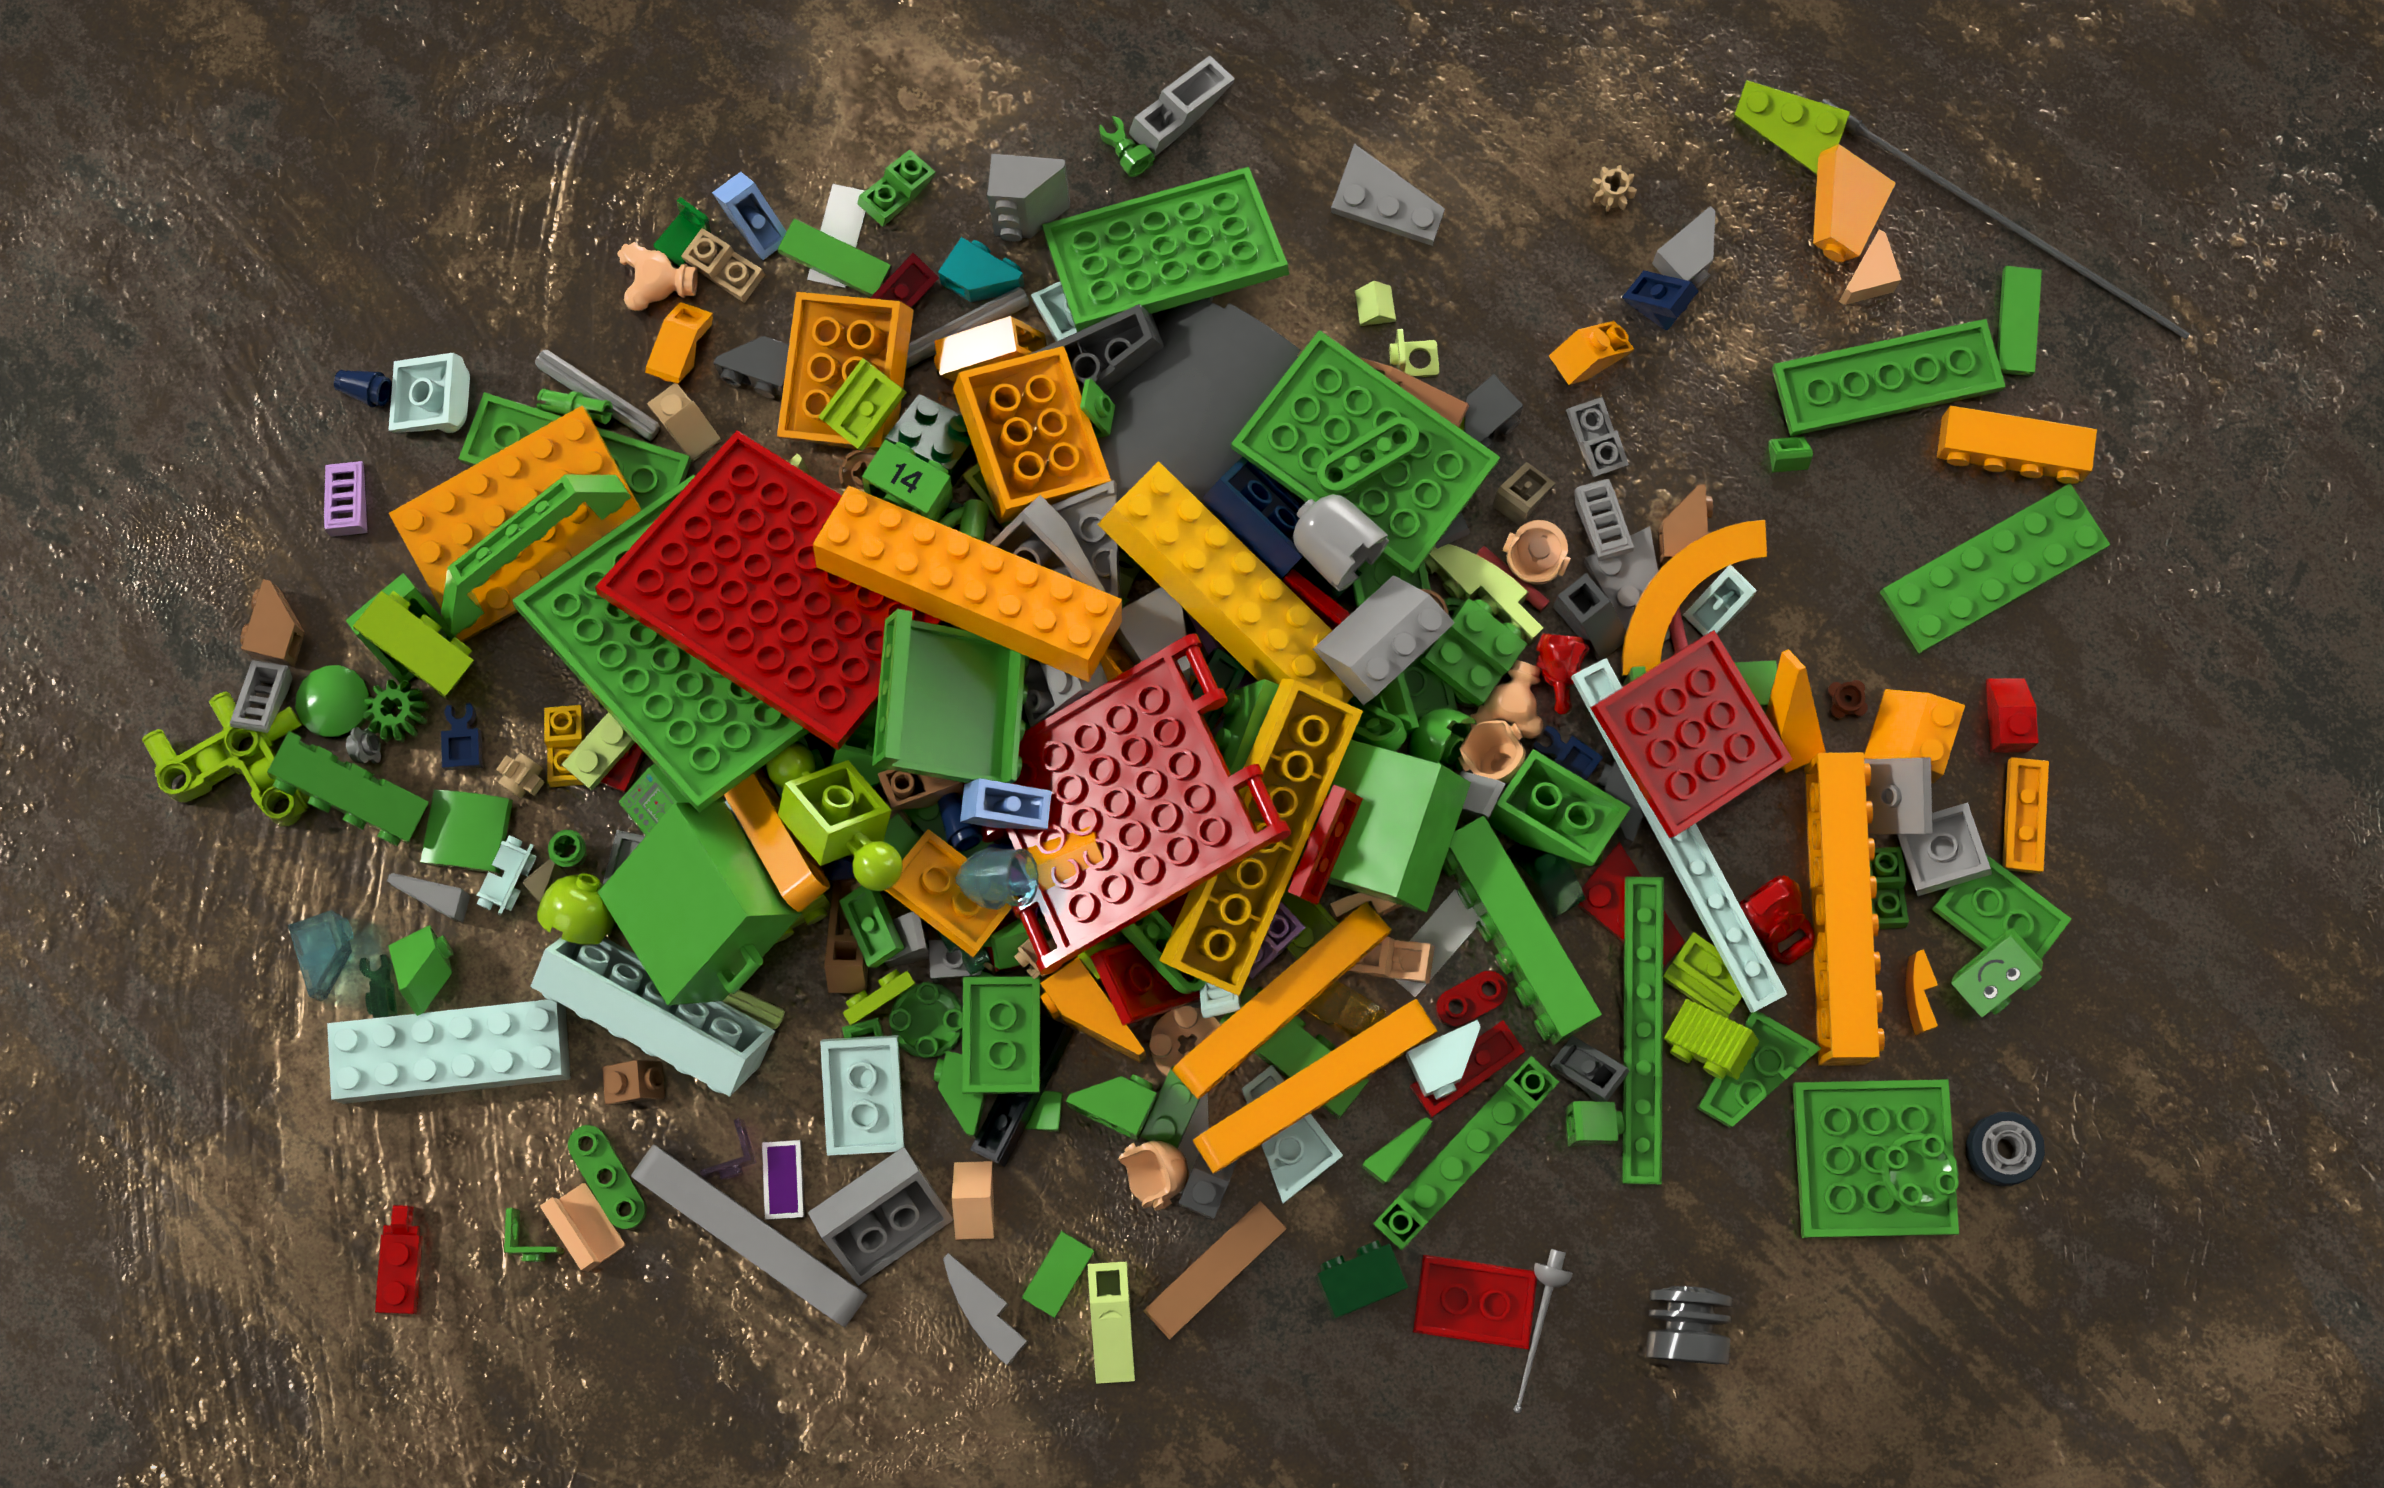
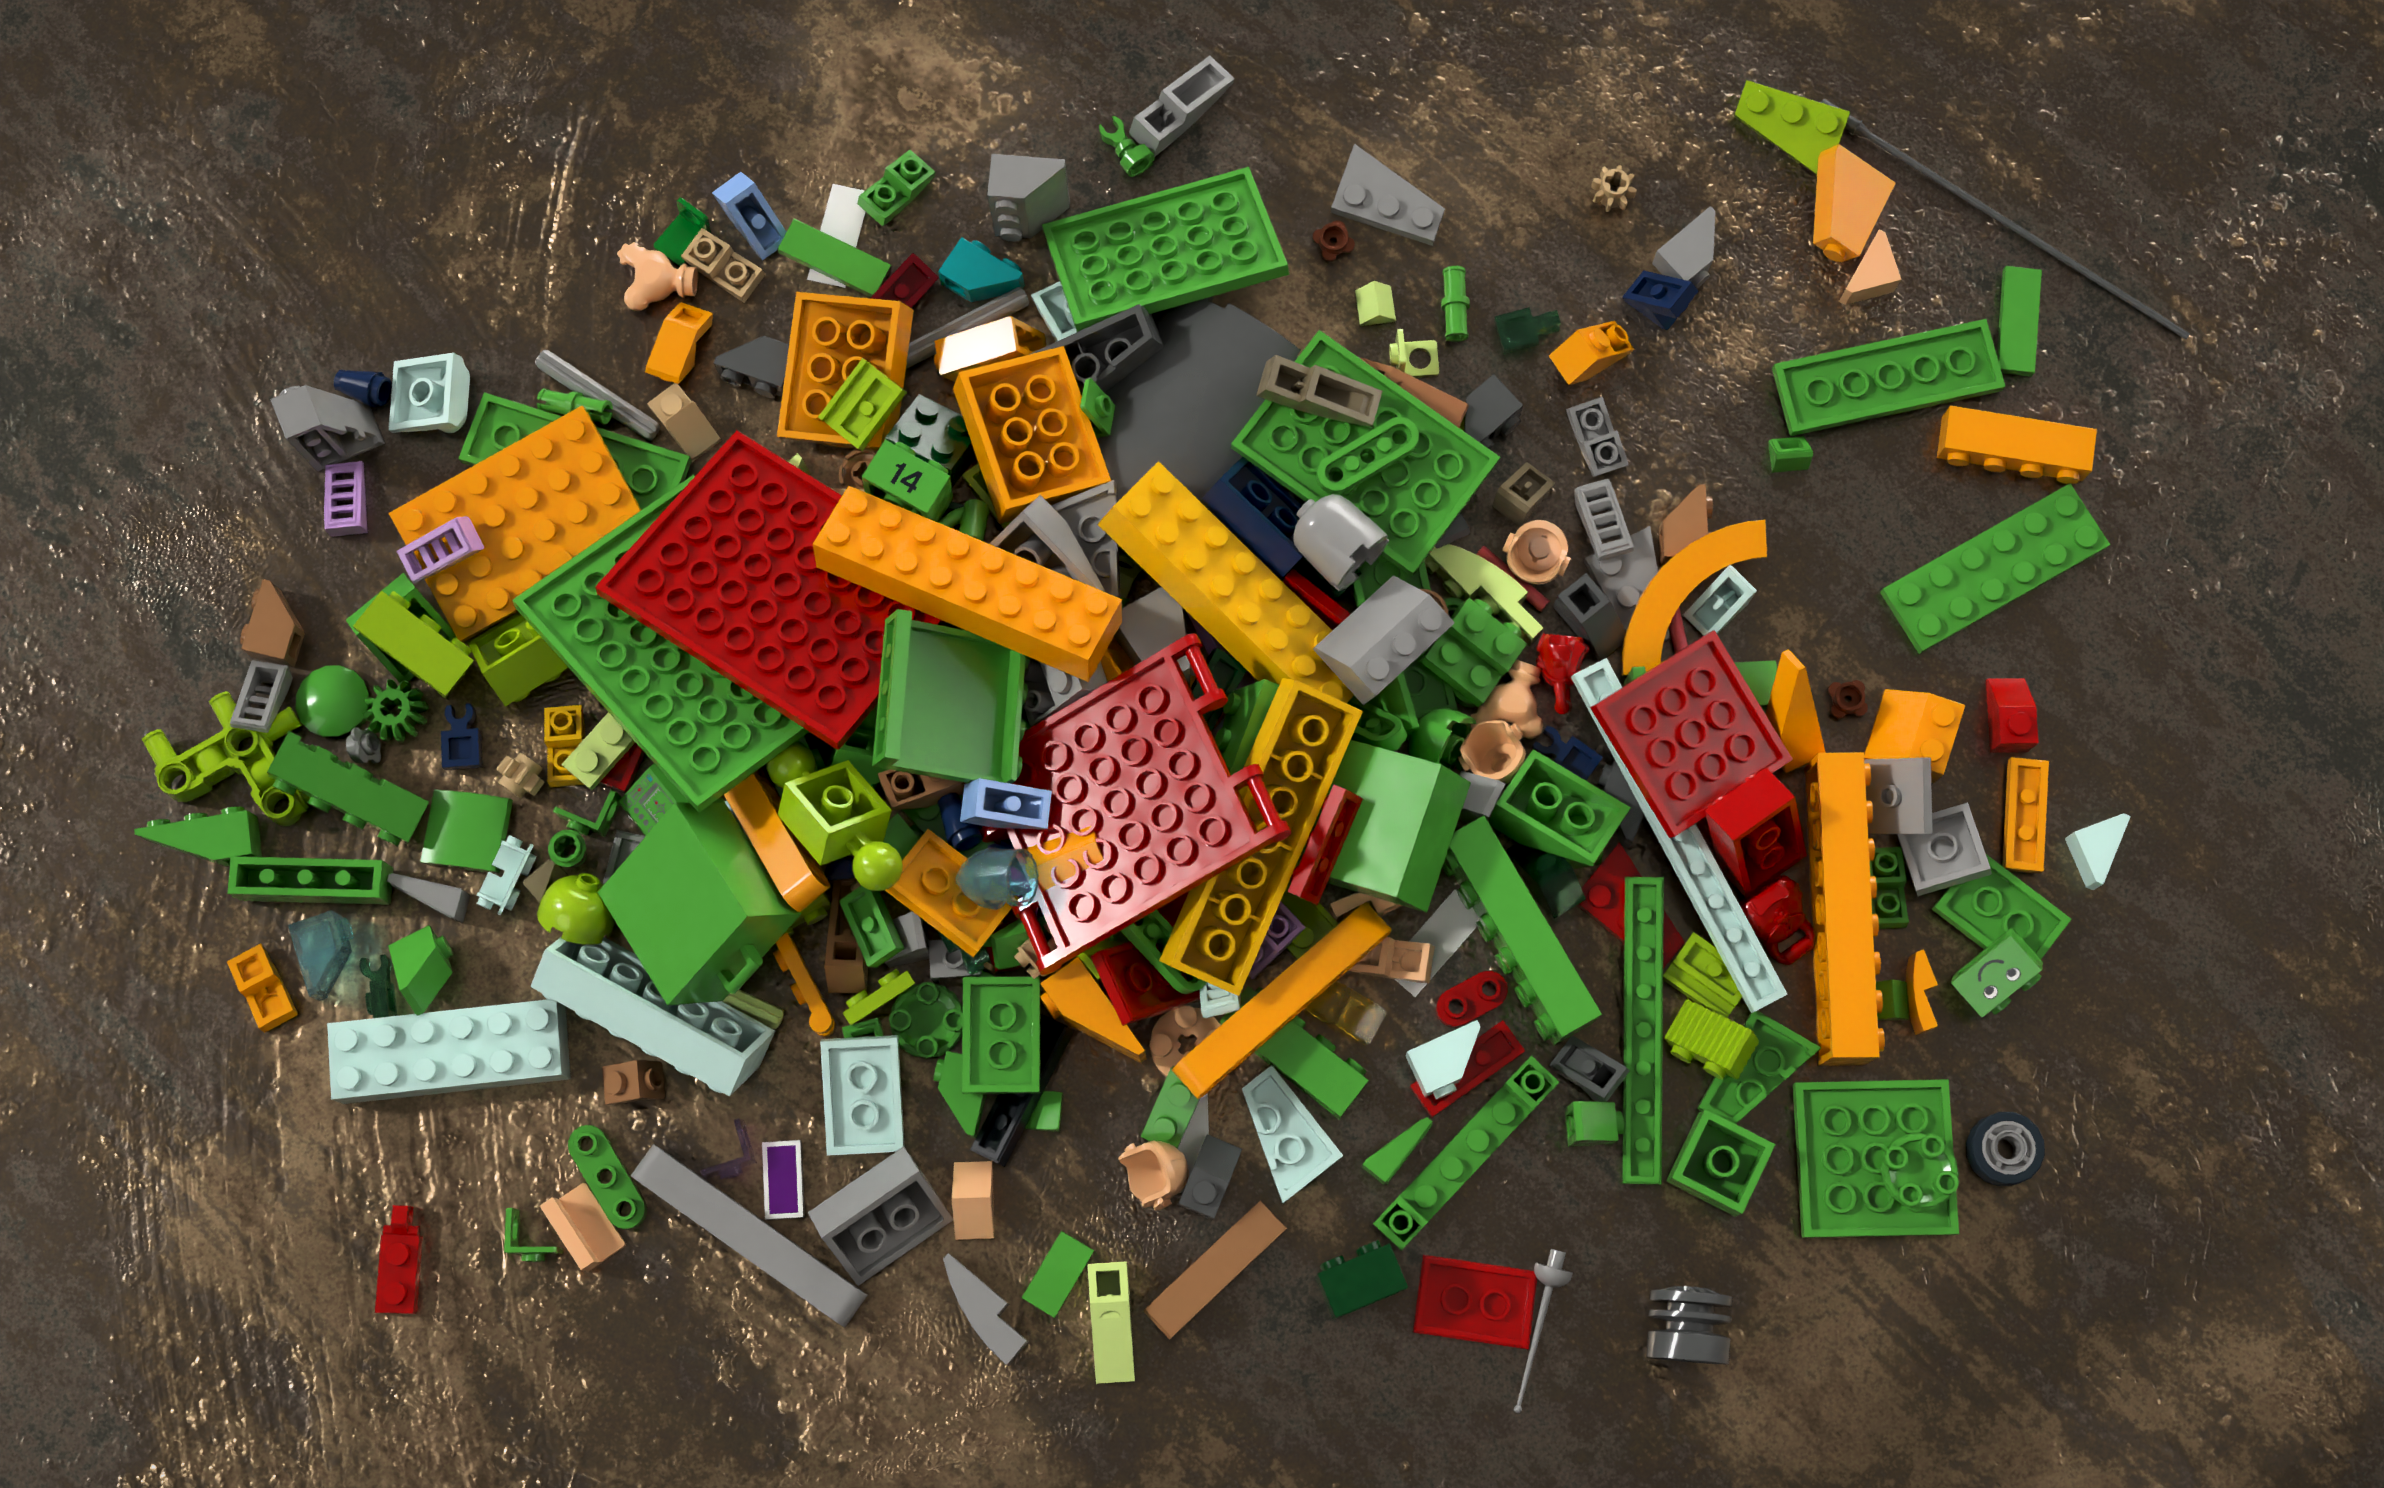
bright green slope [441,474,631,636] -> none
bright green slope [1066,1074,1157,1141] -> none
light orange beam [1193,999,1438,1174] -> none
none -> bright green slope [134,806,262,867]
none -> bright green brick [227,856,394,905]
none -> light orange slope [227,943,298,1033]
none -> light grey wedge [270,385,385,472]
none -> lavender slope [397,516,484,584]
none -> lime slope [468,612,569,707]
none -> bright green bracket [553,790,622,837]
none -> light orange plate [773,933,836,1037]
none -> dark tan slope [1256,355,1383,427]
none -> copper plate [1313,220,1355,261]
none -> bright green pin [1441,266,1470,342]
none -> clear green plate [1494,307,1561,354]
none -> bright green brick [1666,1109,1776,1217]
none -> red brick [1705,767,1807,898]
none -> bright green slope [1876,979,1909,1021]
none -> light aqua slope [2065,813,2131,890]

